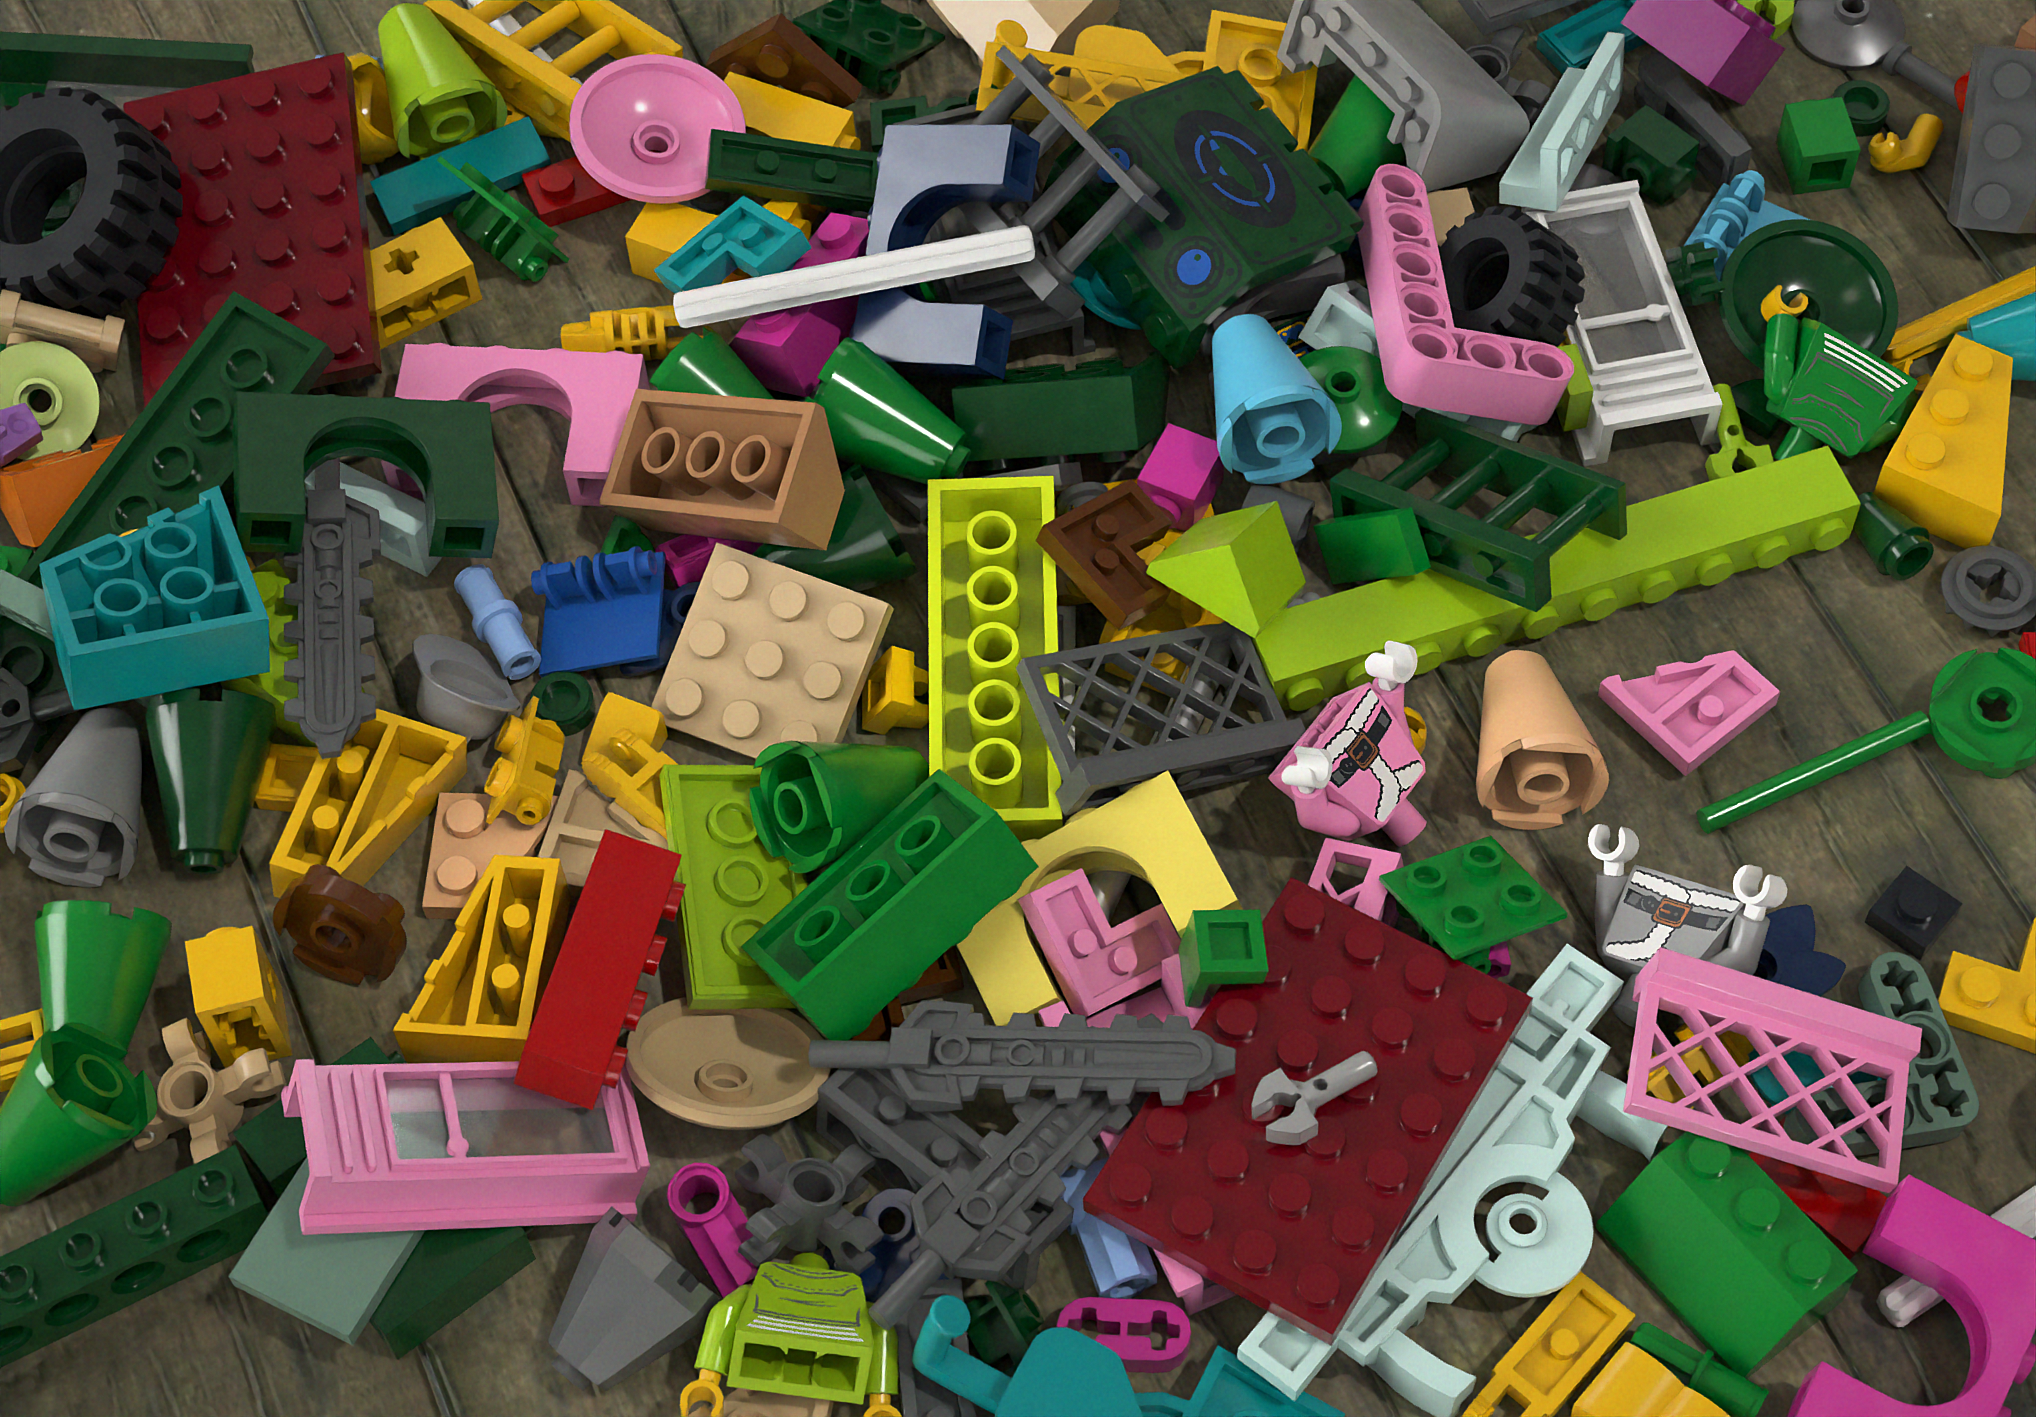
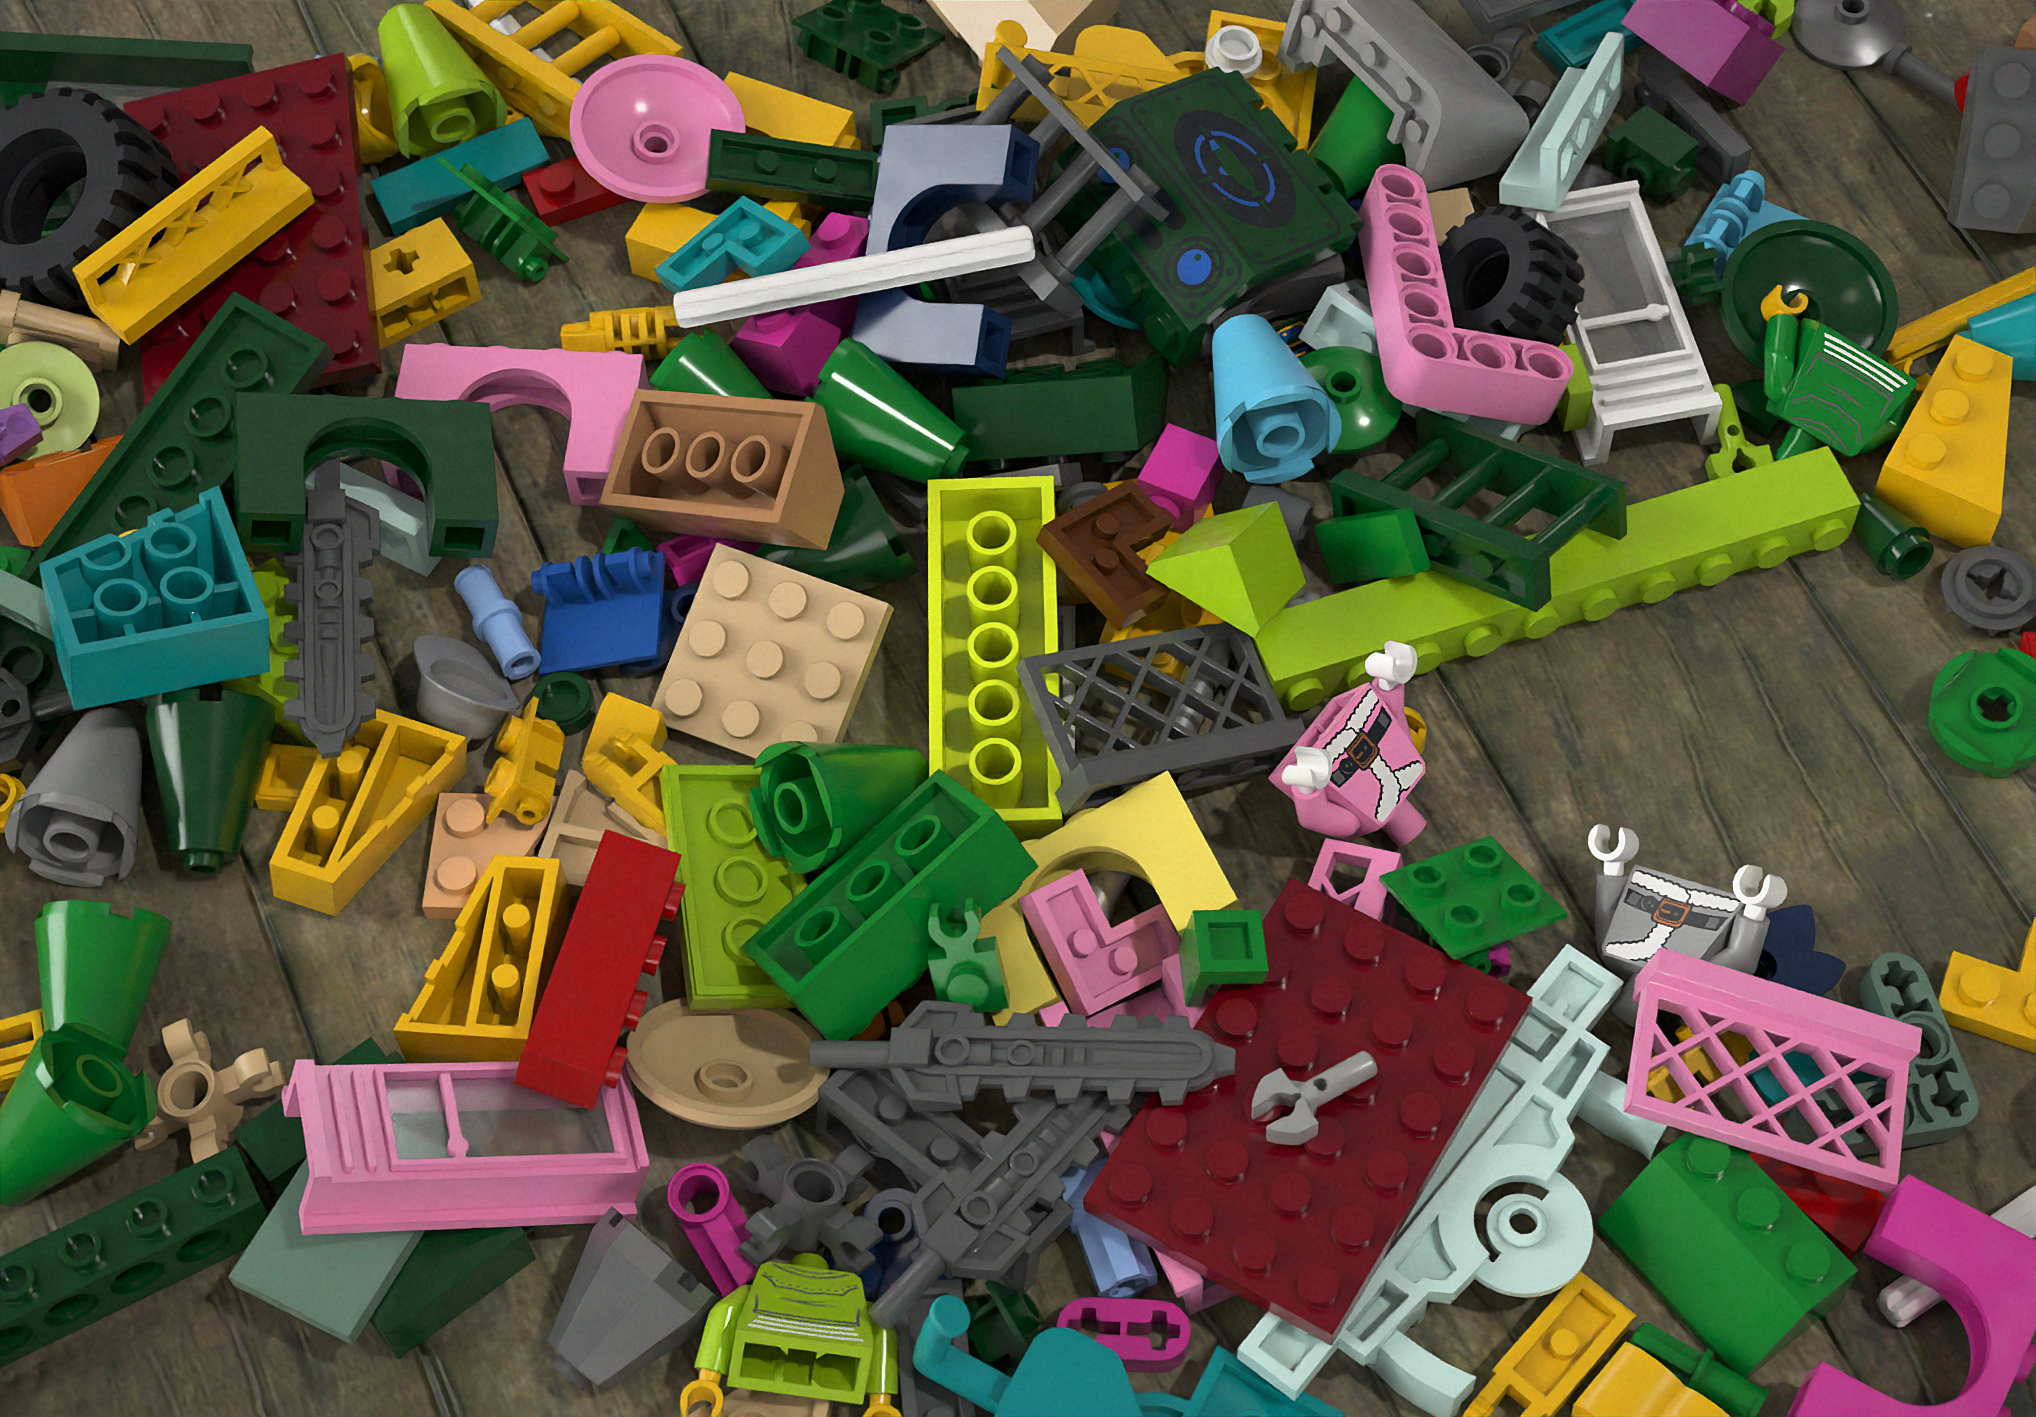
yellow brick [185,925,293,1068] -> none
reddish brown plate [273,864,407,984] -> none
reddish brown plate [705,13,863,108] -> none
yellow tile [862,646,929,735] -> none
light nougat cone [1476,650,1609,830] -> none
bright pink wing [1598,650,1780,776] -> none
green bar [1696,710,1931,834] -> none
green brick [1776,97,1861,195] -> none
dark green tile [1832,80,1890,137] -> none
black plate [1865,866,1963,960] -> none
yellow arm [1868,113,1944,173] -> none
none -> yellow fence [72,125,315,346]
none -> green plate [928,897,1010,1013]
none -> white plate [1205,25,1263,78]

